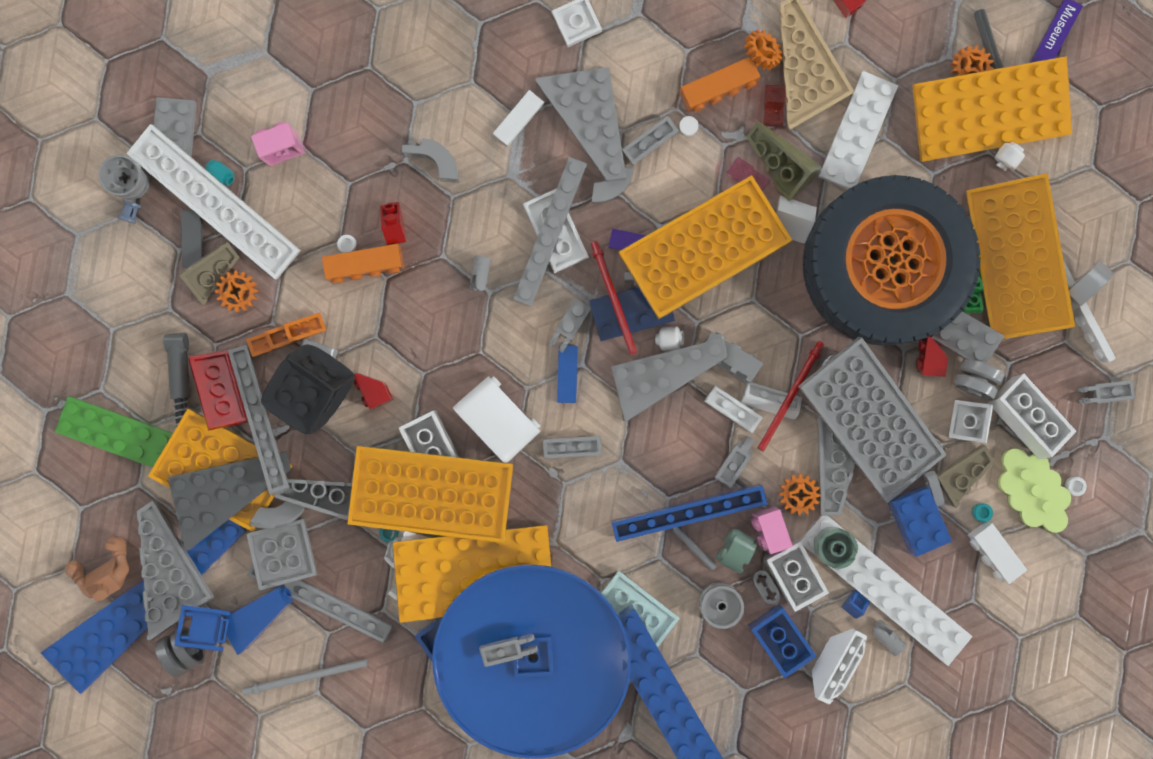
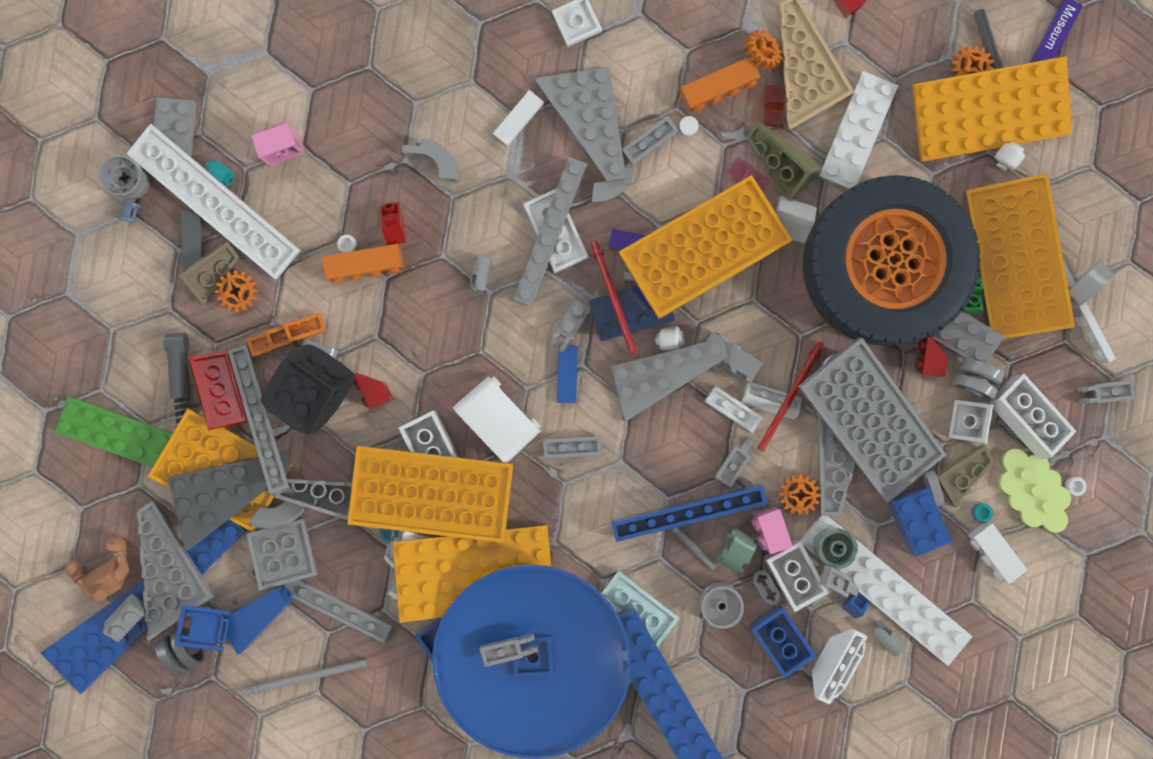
none -> light grey brick [103,594,145,642]
none -> light grey hinge [819,565,859,598]

